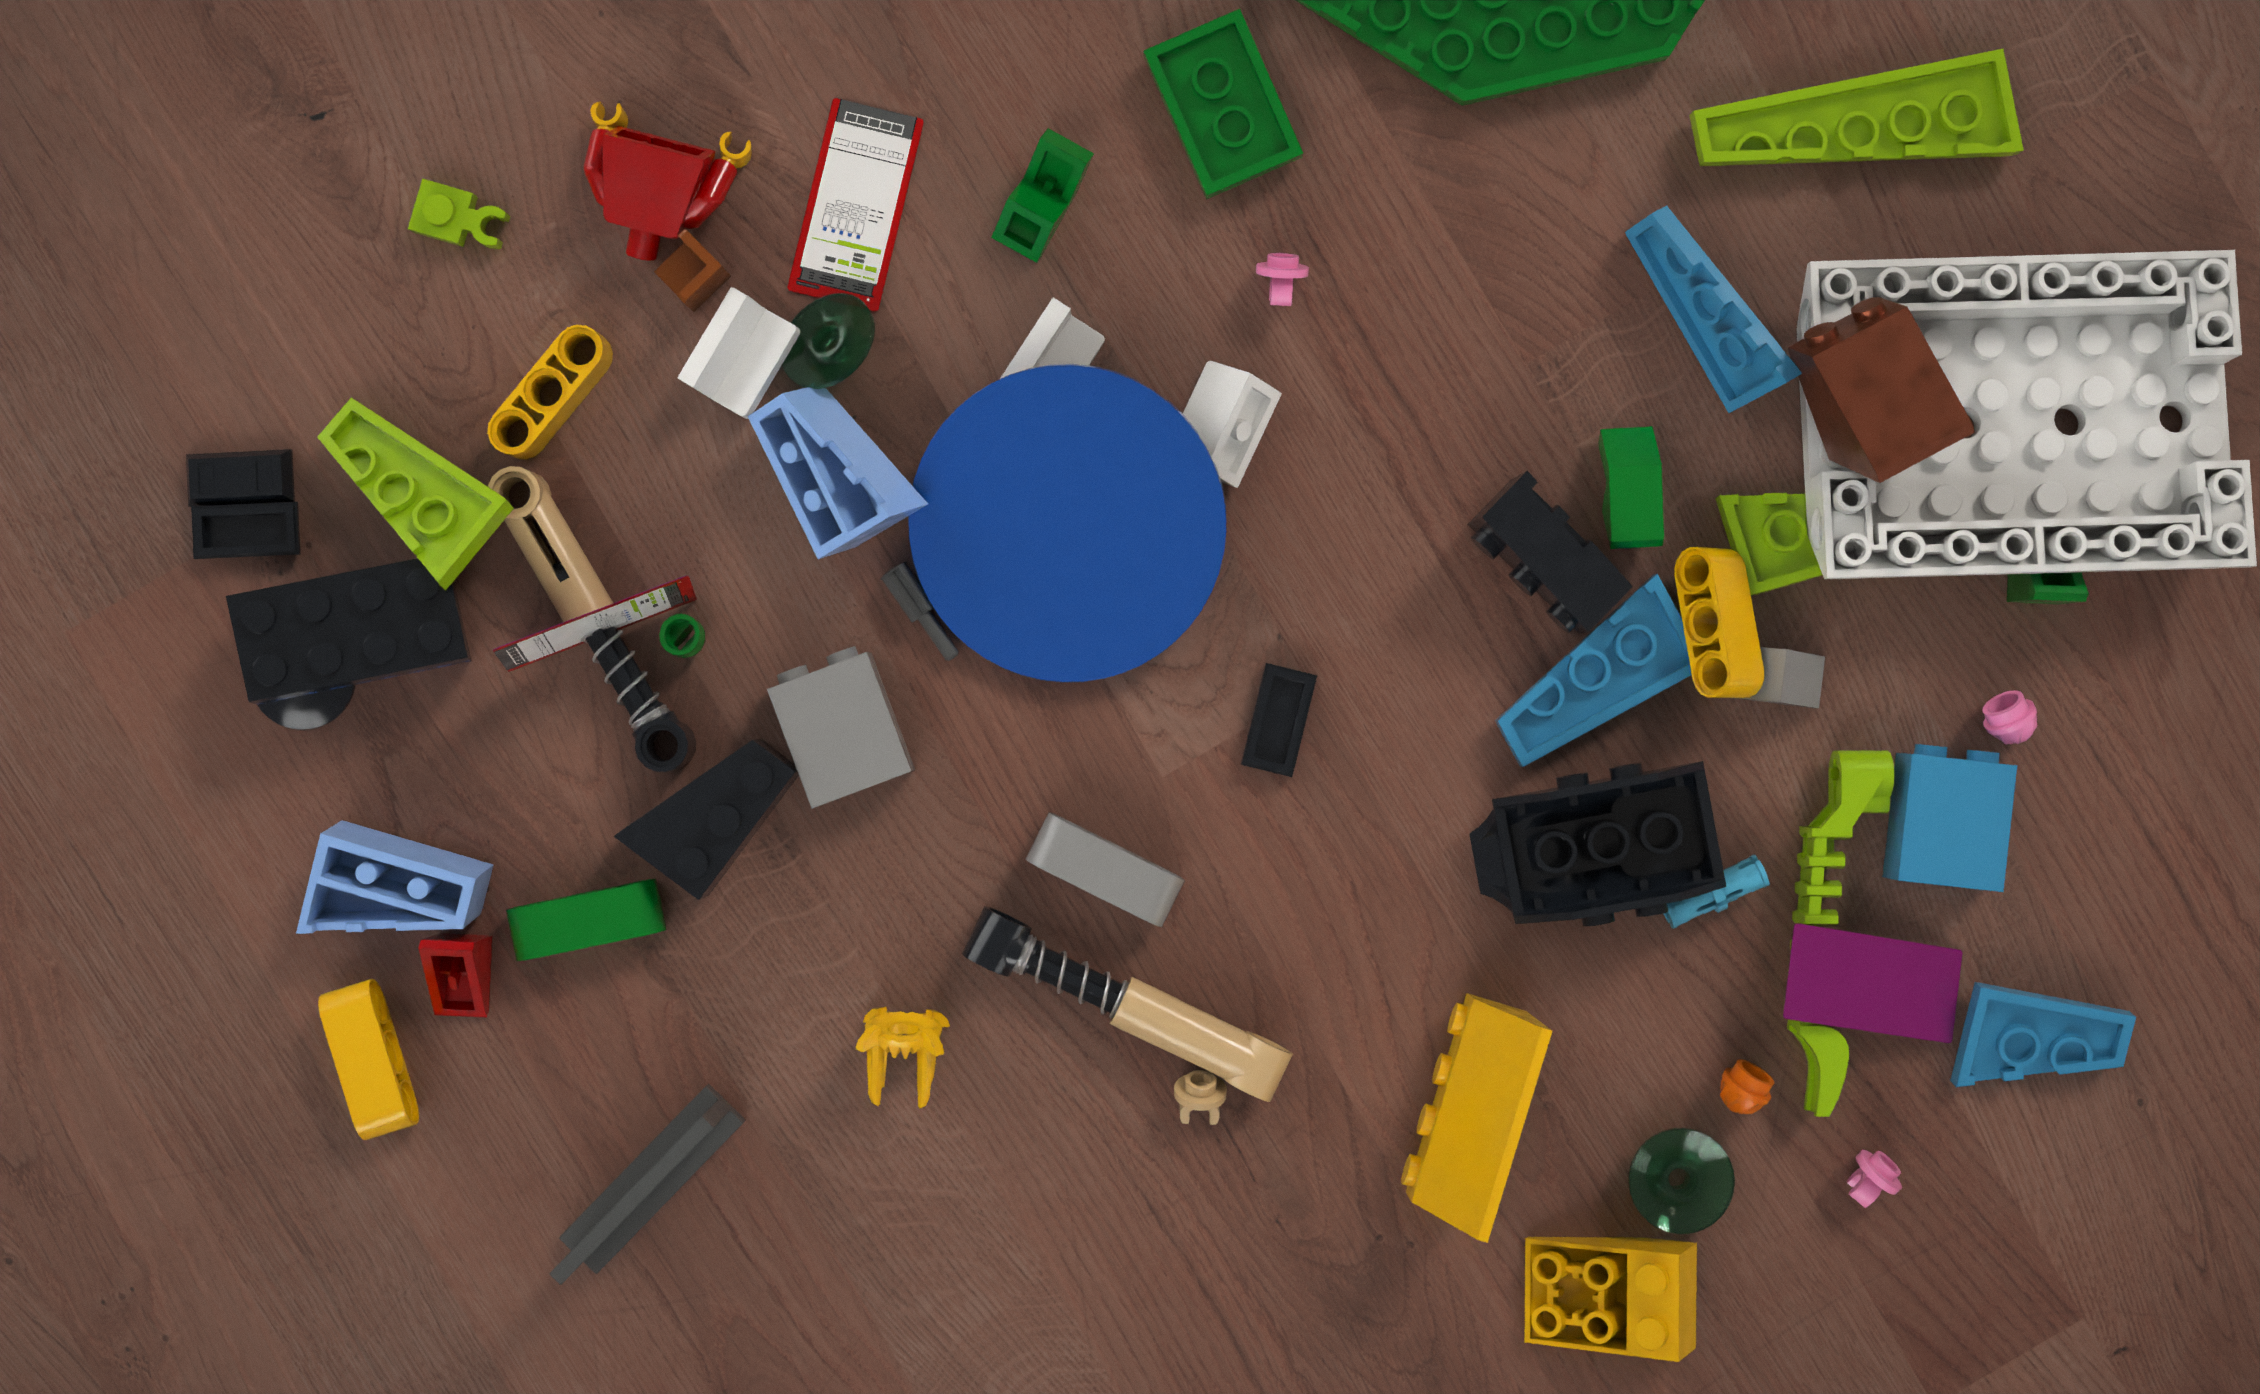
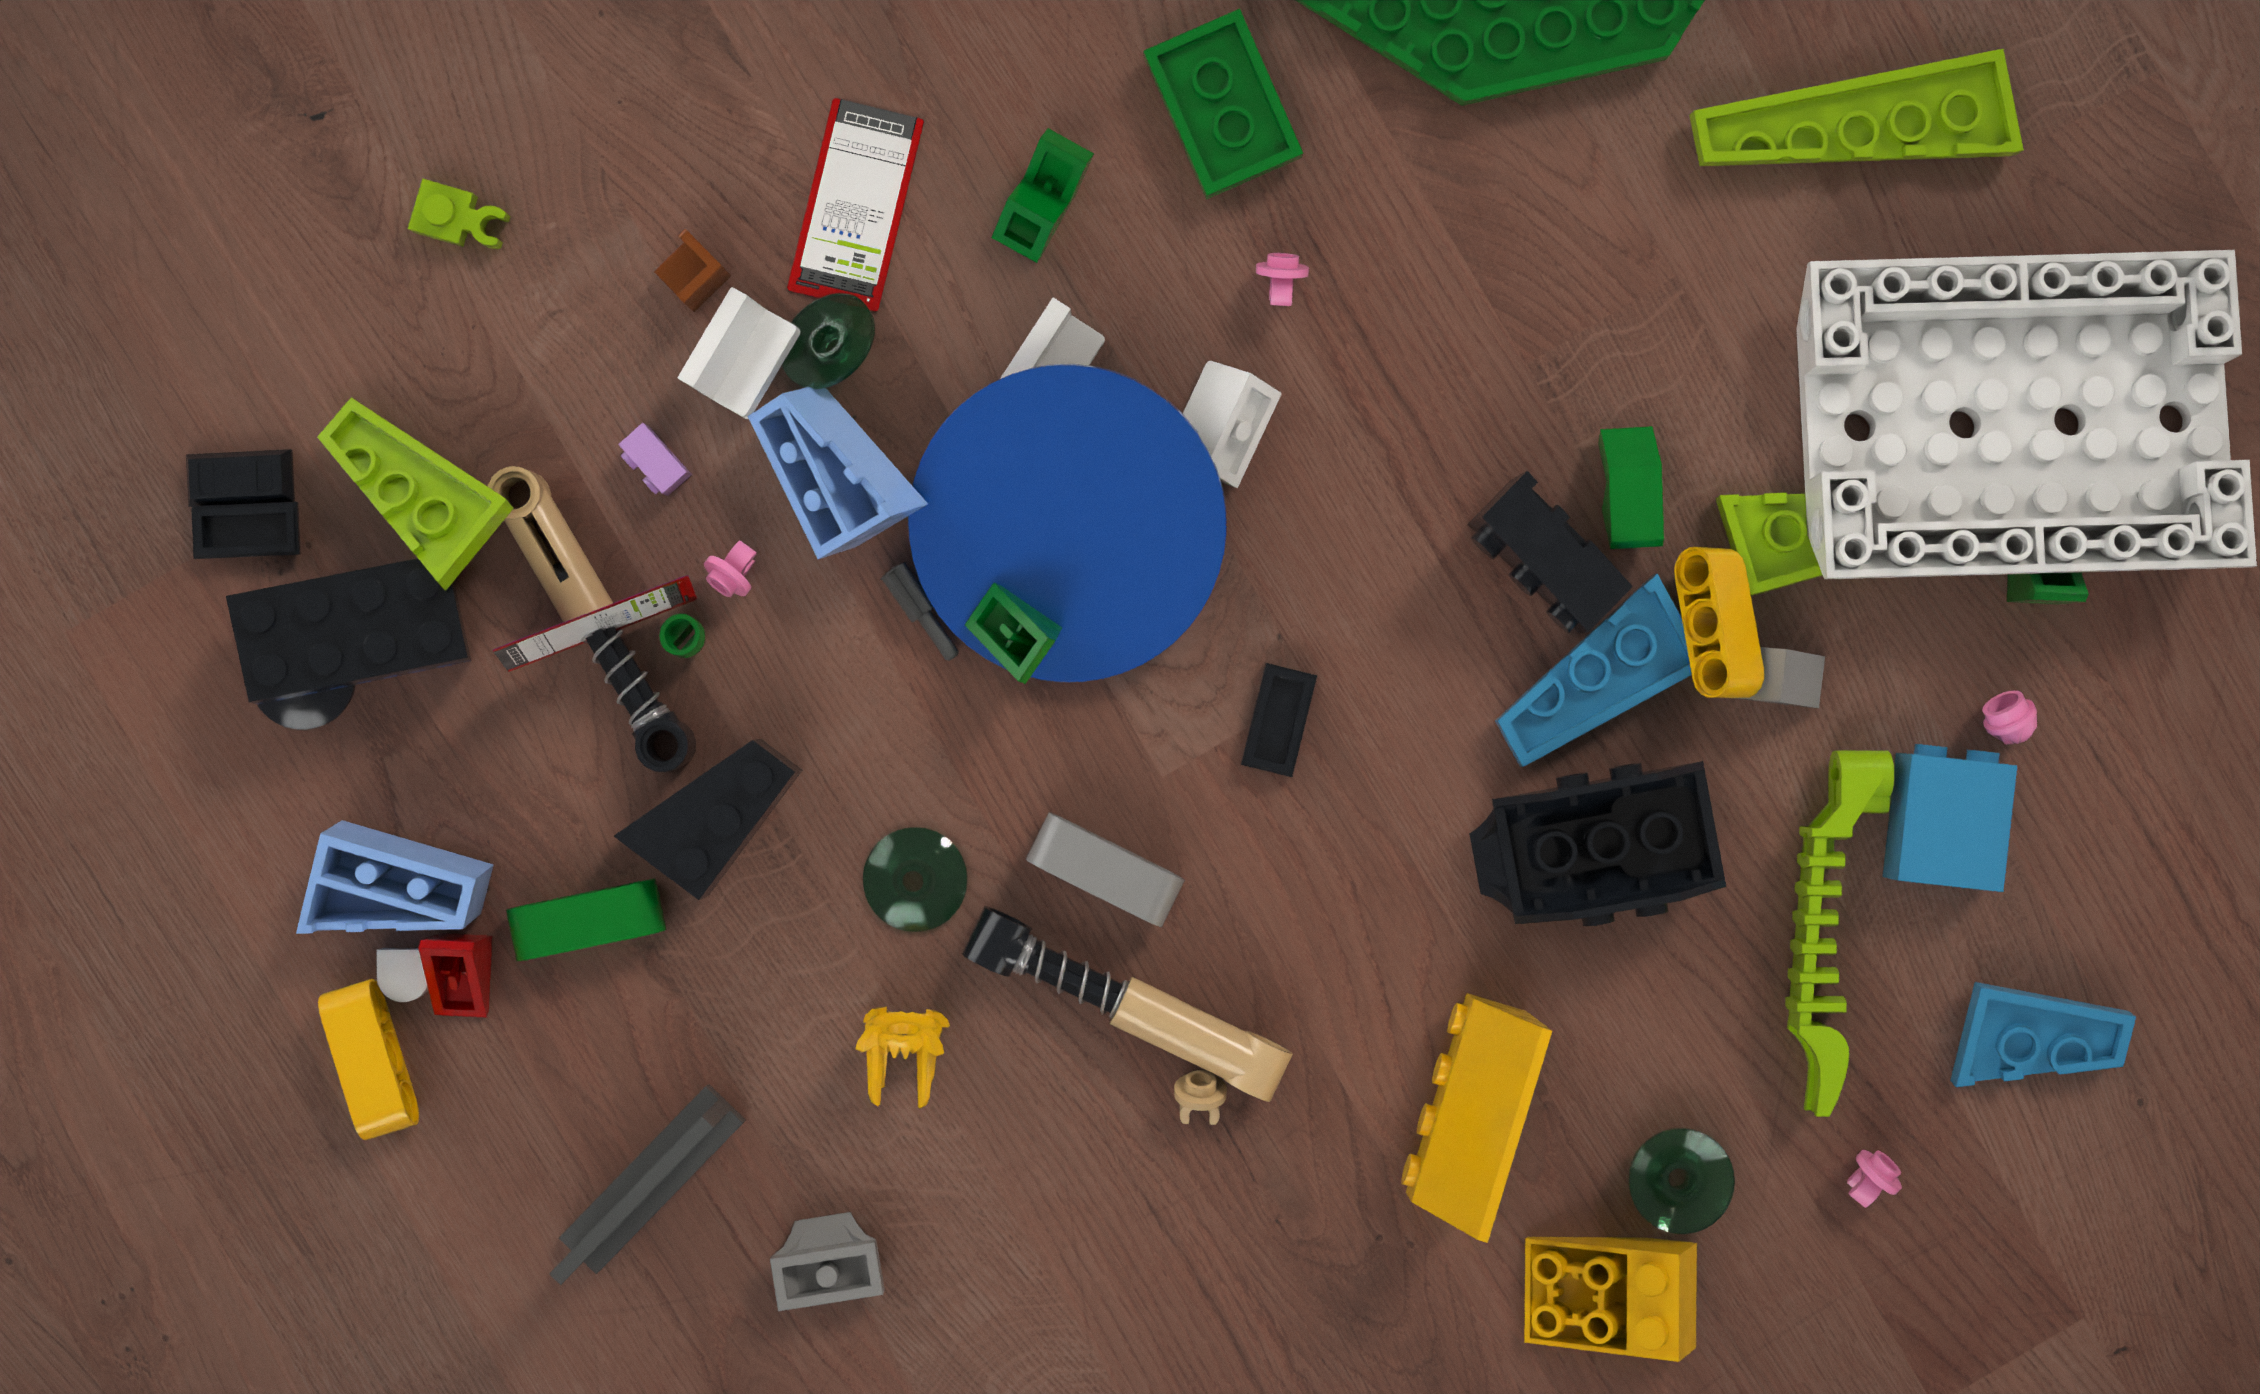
yellow beam [487,325,613,460] -> none
red torso [583,102,752,261] -> none
light grey brick [767,646,915,809] -> none
dark azure wing [1625,205,1802,413] -> none
medium azure pin [1663,855,1770,929] -> none
orange plate [1720,1059,1774,1114] -> none
magenta sticker [1783,923,1963,1043] -> none
copper slope [1787,297,1975,483] -> none
none -> white tile [377,948,428,1002]
none -> lavender piece [618,423,692,496]
none -> bright pink plate [704,540,757,597]
none -> light grey slope [770,1212,885,1311]
none -> clear green dish [863,827,968,932]
none -> green slope [965,583,1062,684]

